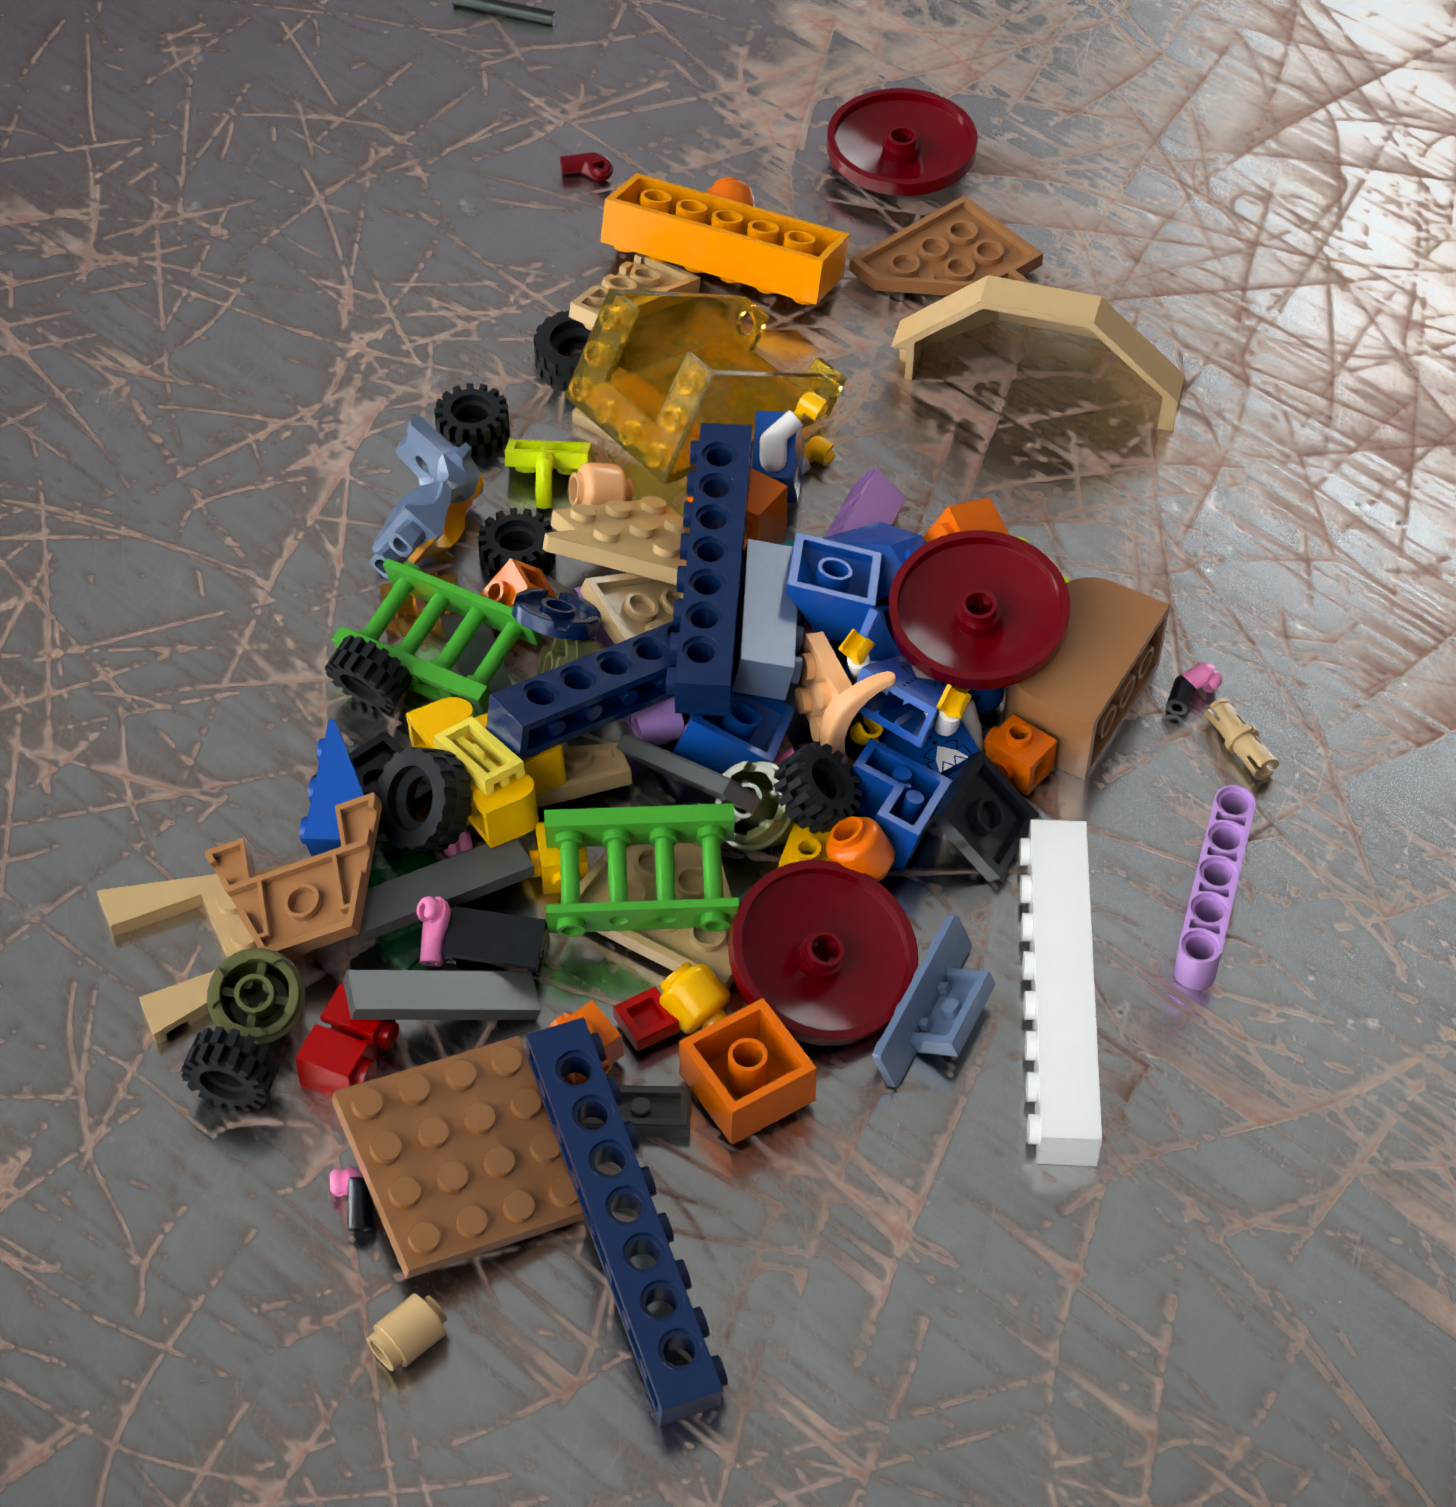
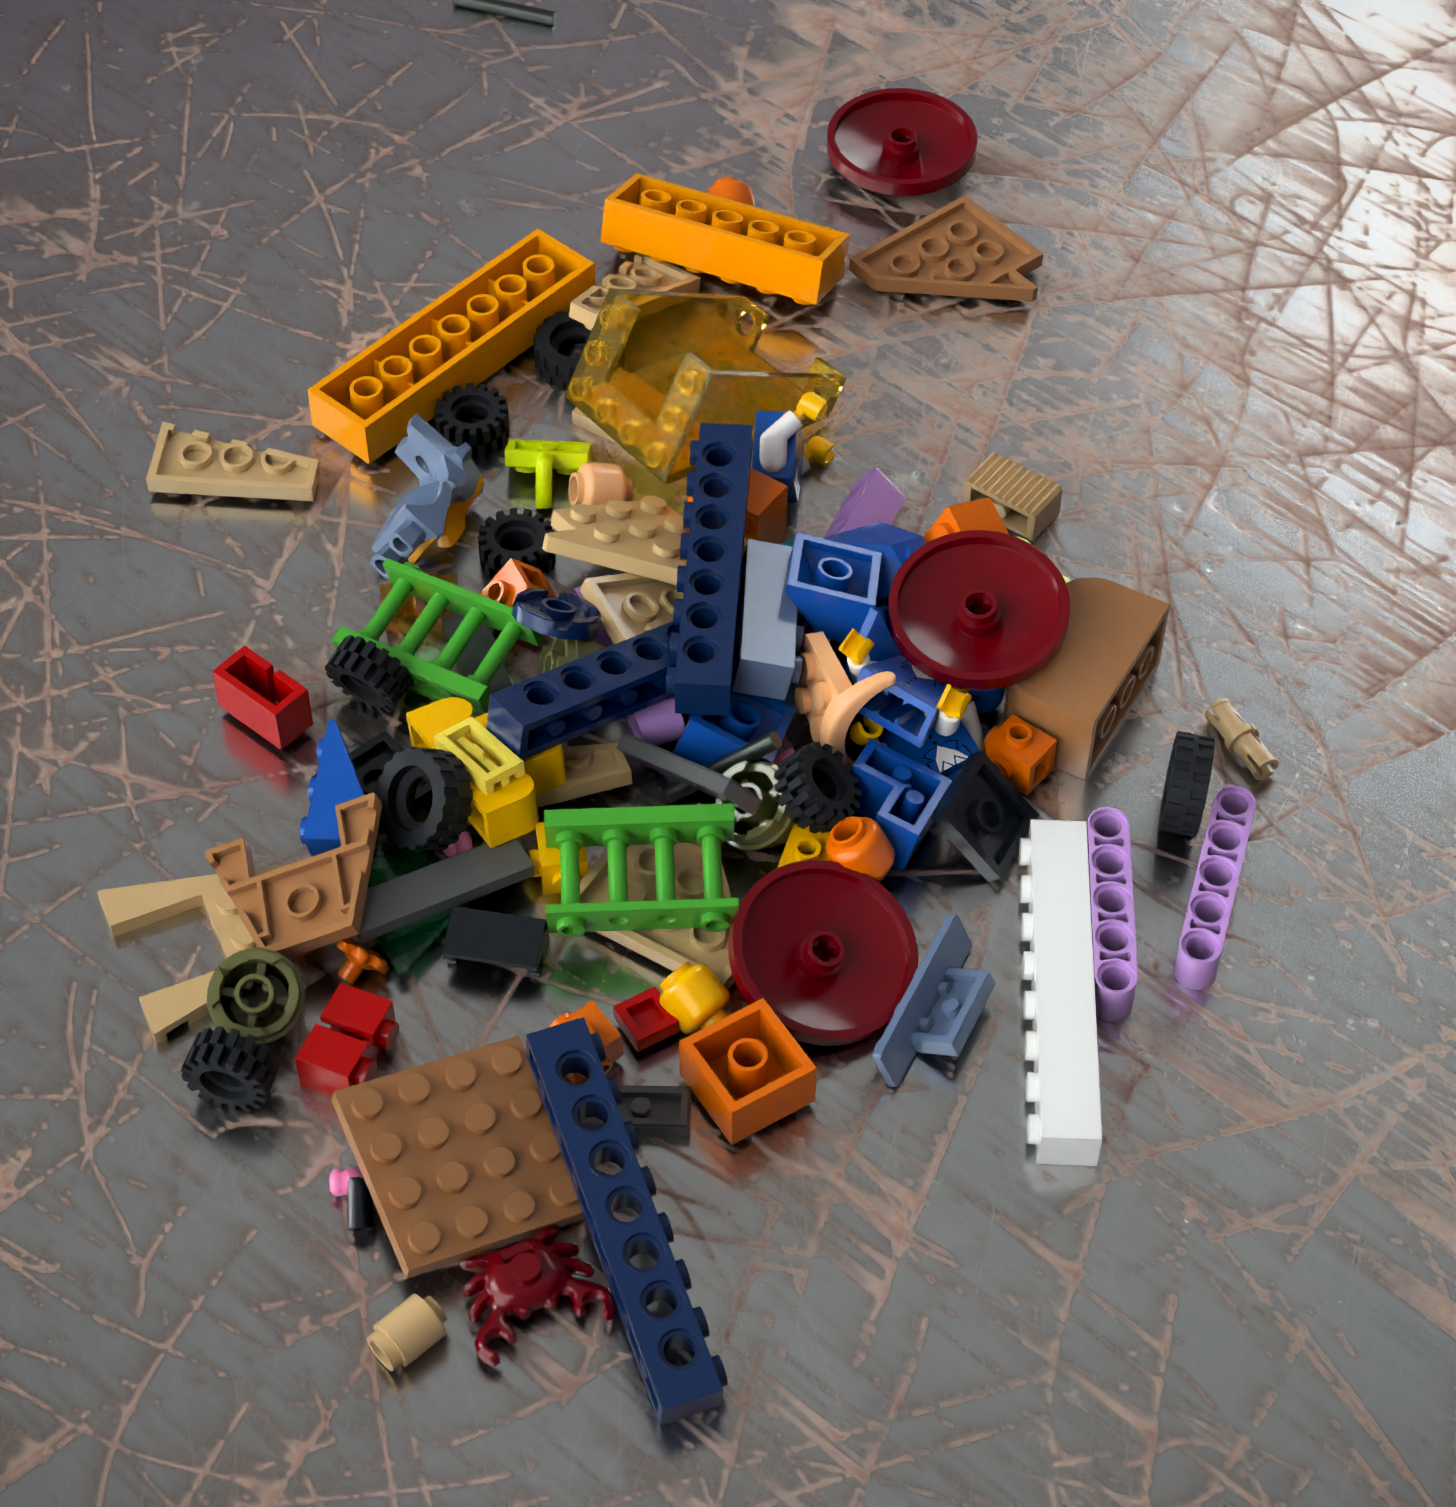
tile [343,970,541,1020] -> none
bright pink arm [416,896,451,966] -> none
dark red arm [560,152,613,182] -> none
tan panel [891,275,1185,432] -> none
arm [1166,663,1222,715] -> none
none -> tan wing [146,421,320,501]
none -> red piece [212,645,313,750]
none -> light orange brick [307,228,596,464]
none -> orange plant [336,937,389,984]
none -> dark red animal [460,1225,616,1366]
none -> pearl dark grey bar [666,731,782,802]
none -> tan brick [963,452,1063,541]
none -> lavender beam [1087,807,1138,1021]
none -> black tyre [1158,731,1215,837]

